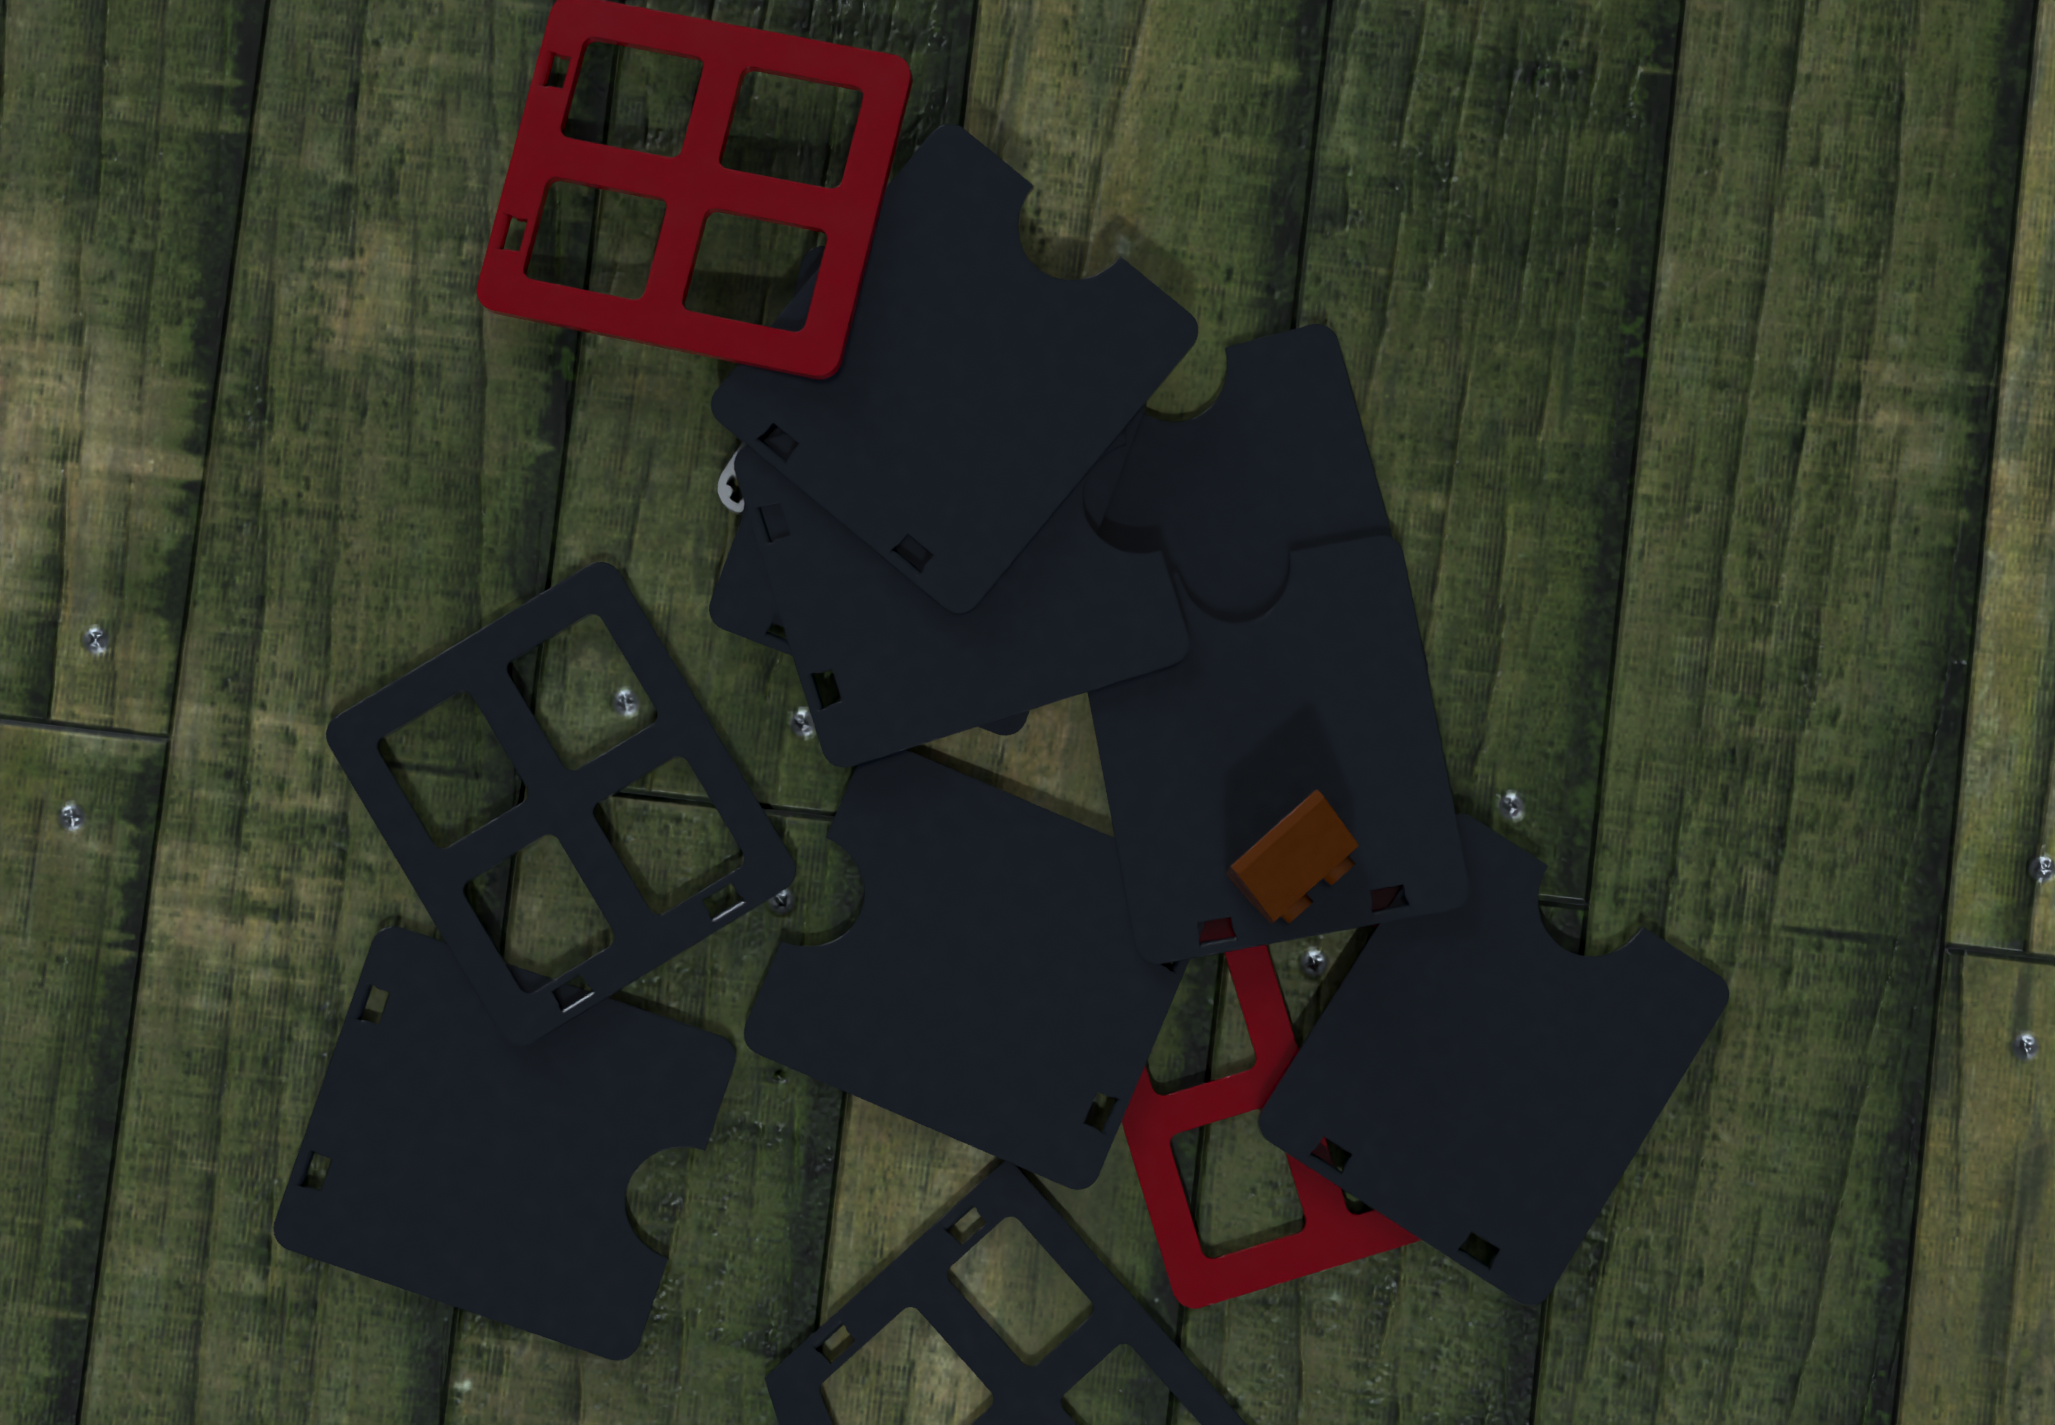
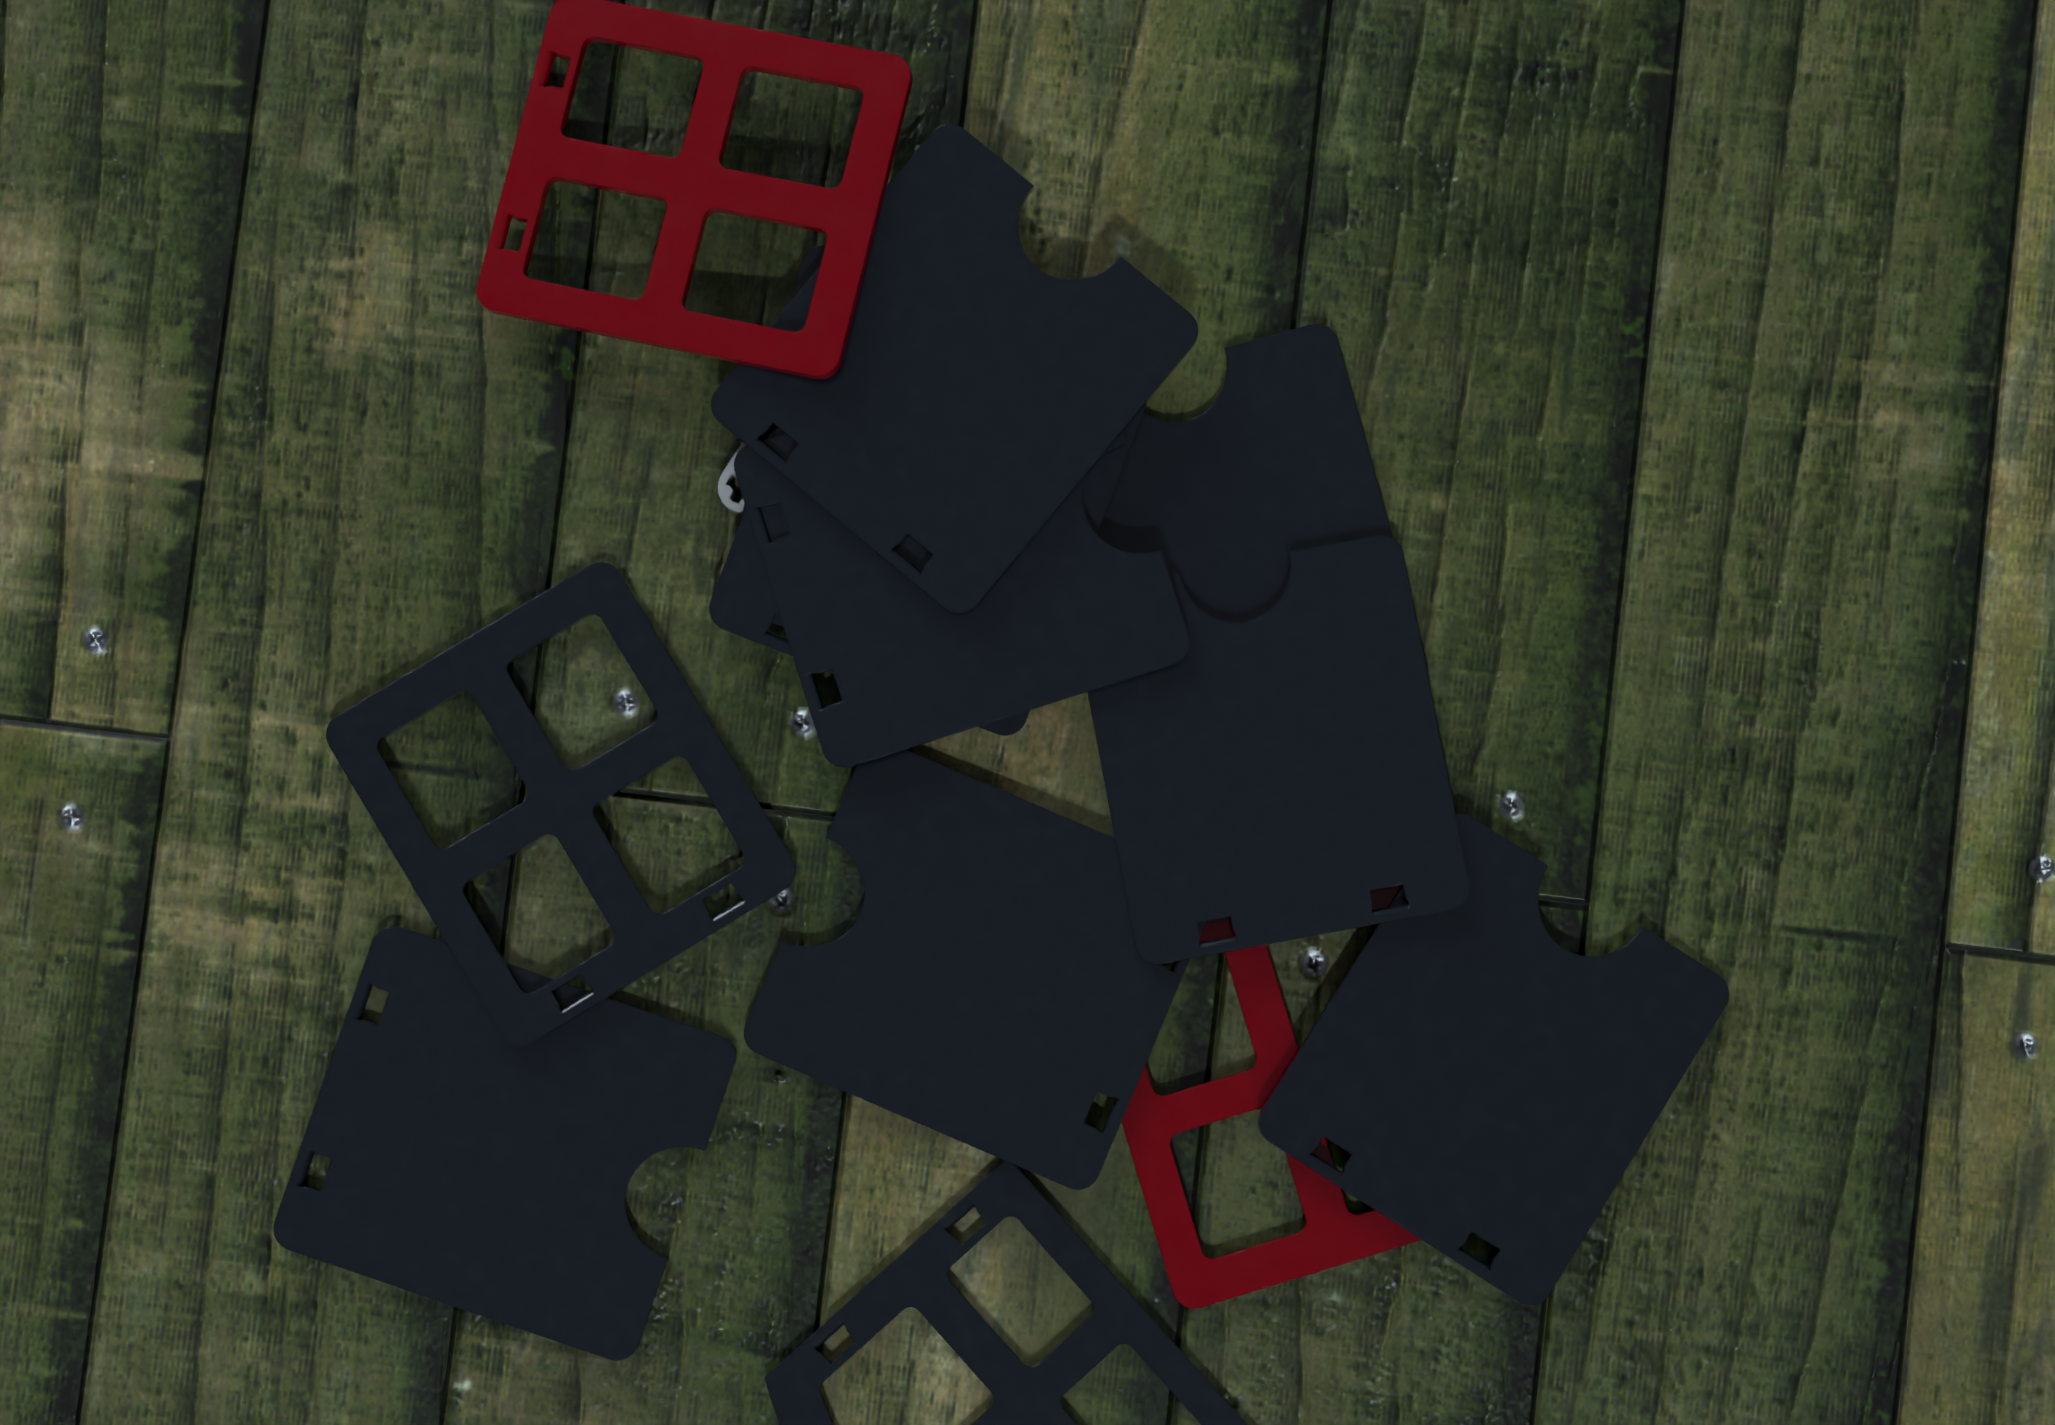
reddish brown slope [1225,789,1359,925] -> none

